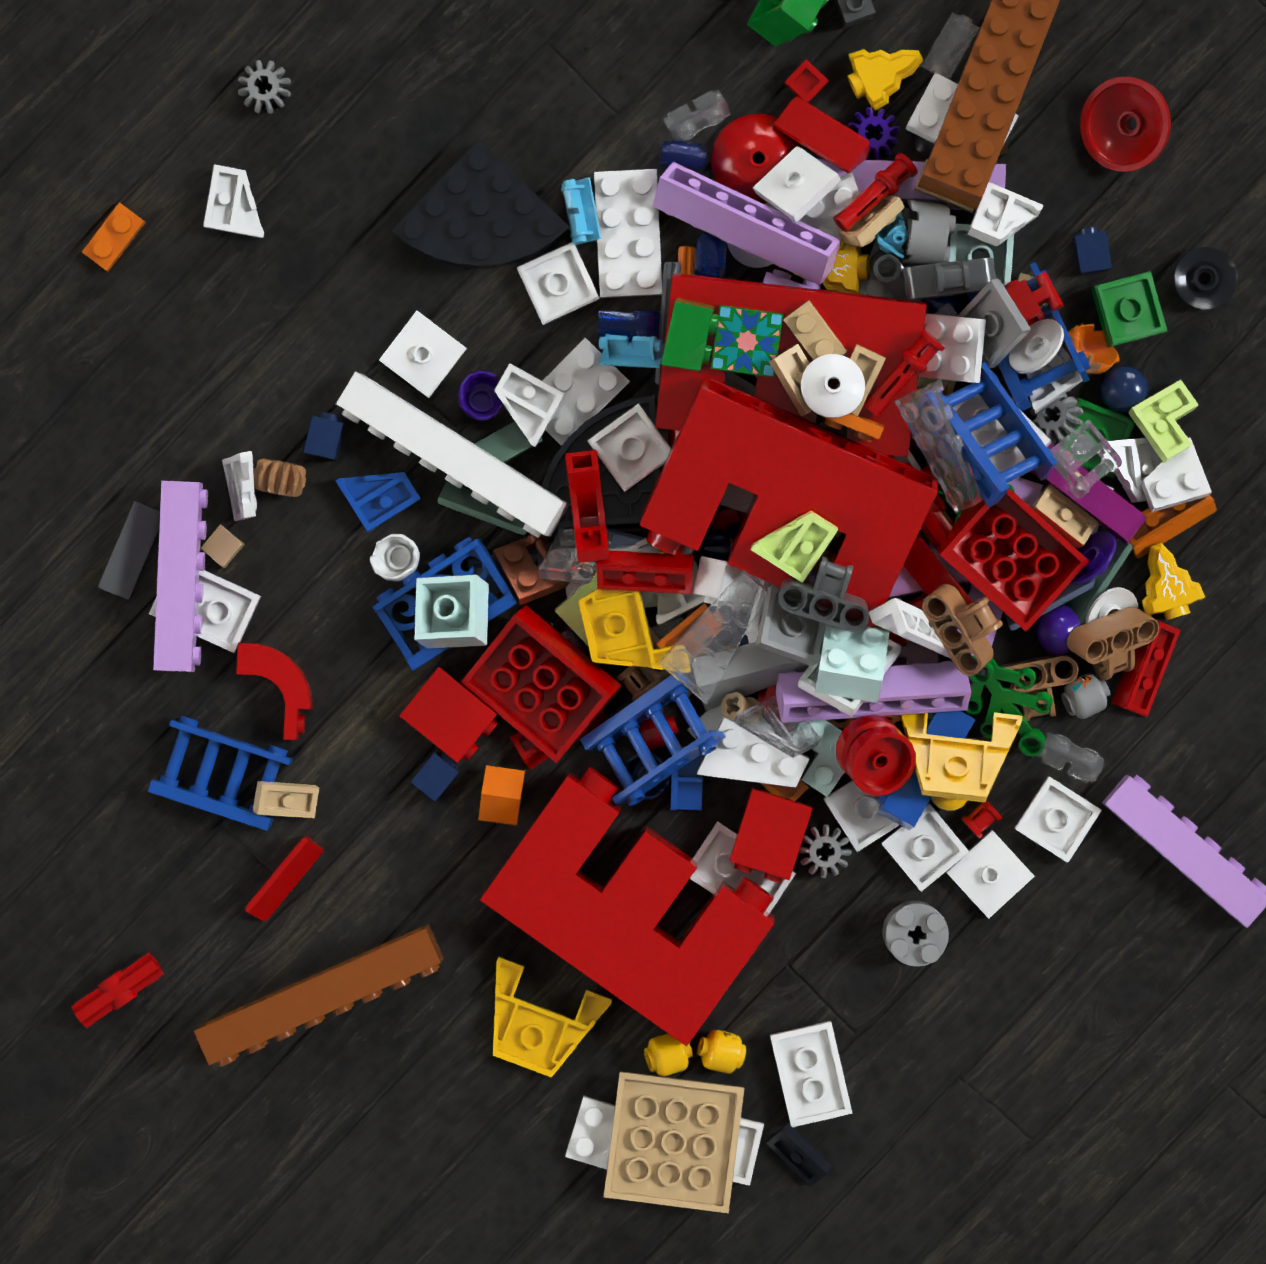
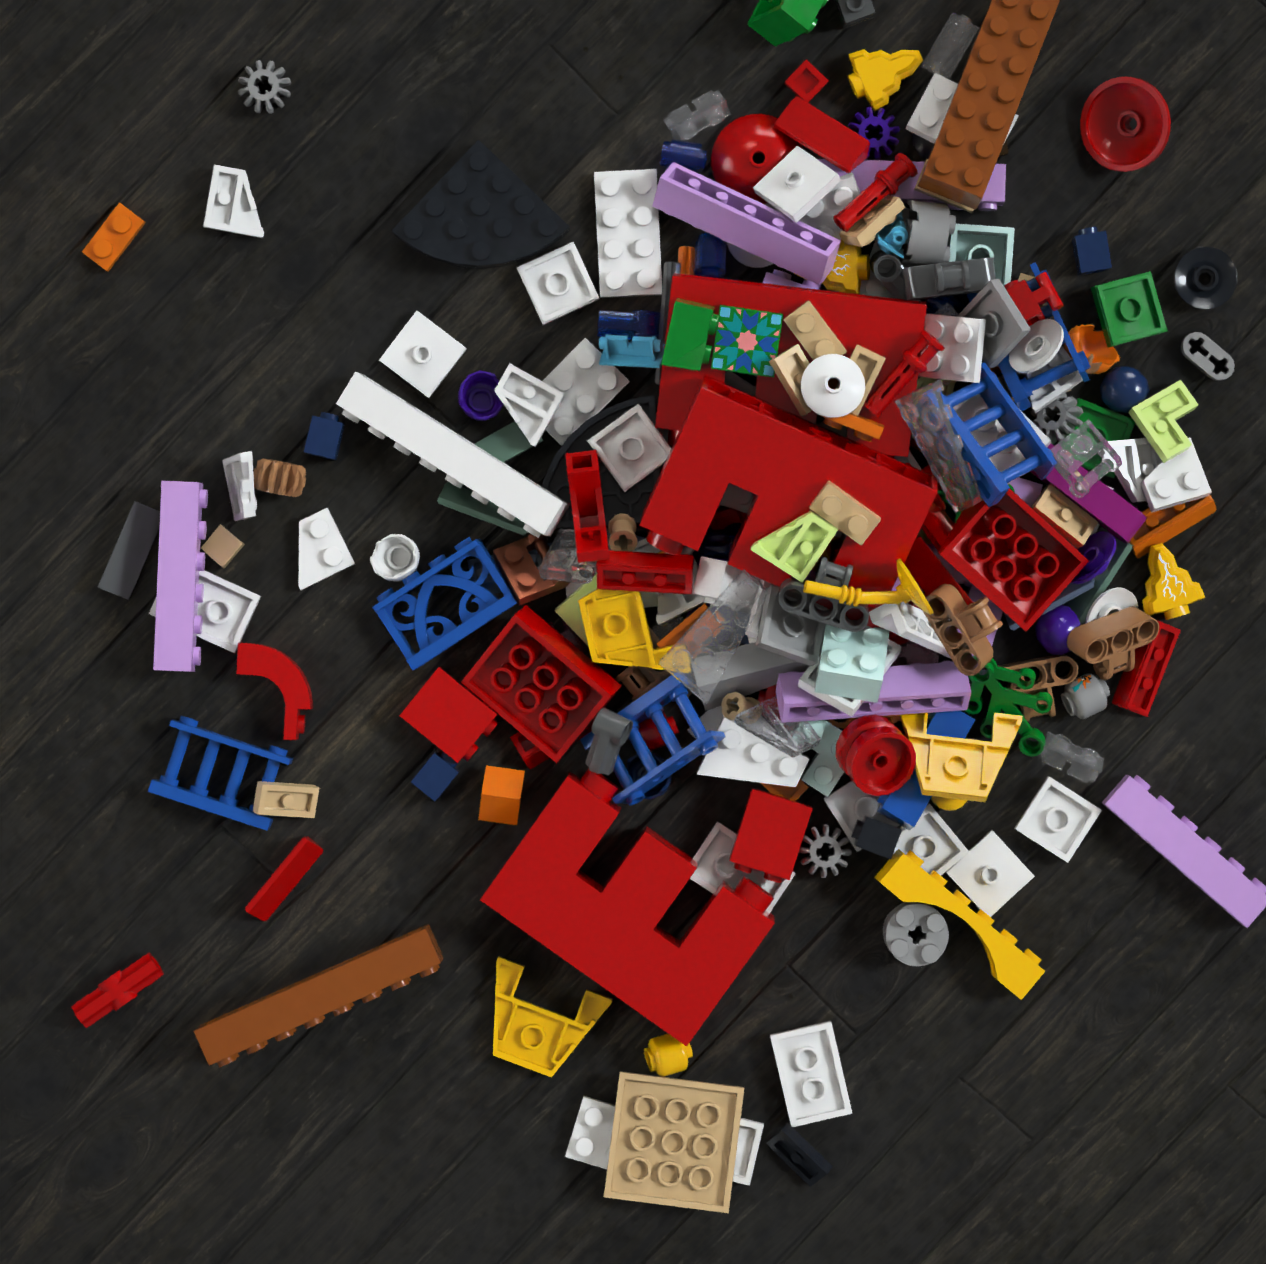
blue wing [336,472,421,532] -> none
light aqua brick [414,575,489,649] -> none
medium azure hinge [561,177,602,245] -> none
blue panel [670,747,704,810] -> none
yellow head [697,1030,746,1074] -> none
red bush [960,800,1002,839] -> none
white wing [968,182,1043,247] -> none
none -> white wing [298,508,355,590]
none -> dark grey piece [585,708,633,775]
none -> tan bush [608,513,637,552]
none -> yellow dish [803,558,934,615]
none -> tan plate [809,480,881,546]
none -> black brick [851,815,902,859]
none -> yellow arch [874,849,1045,1000]
none -> light grey beam [1181,332,1235,381]

